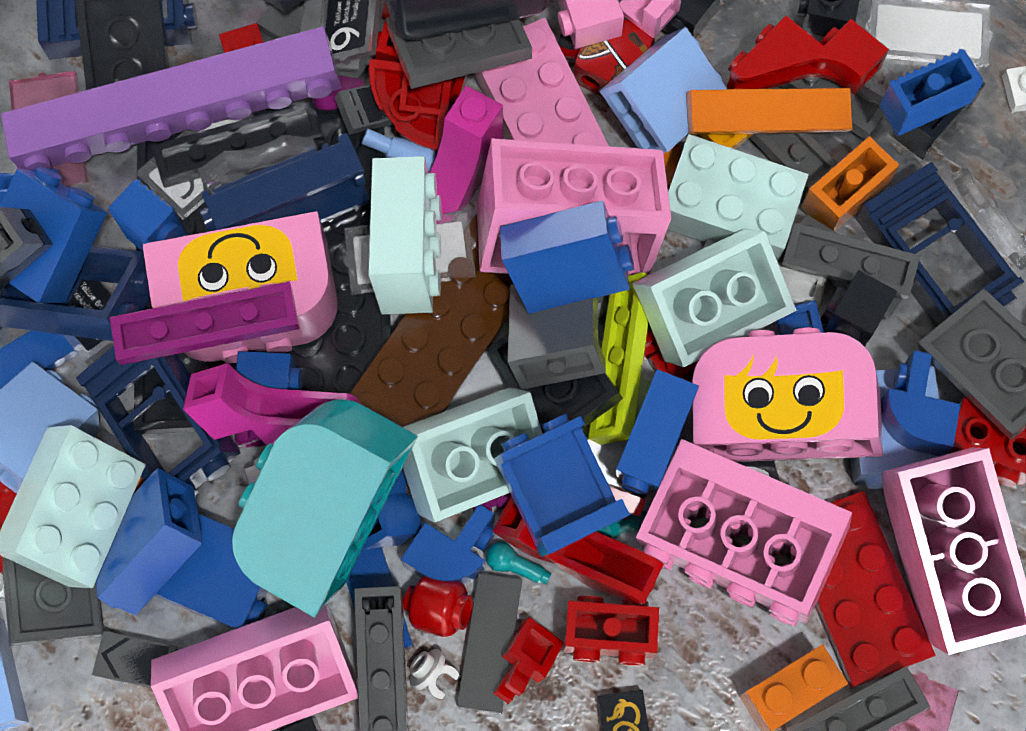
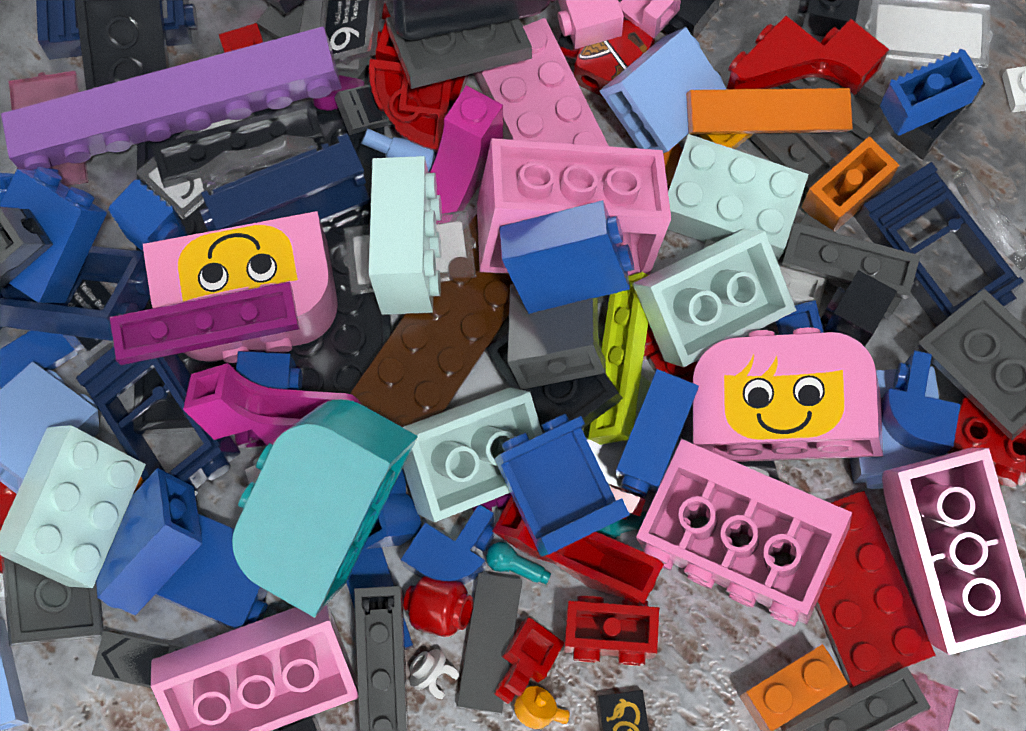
none -> light orange piece [514,686,570,729]

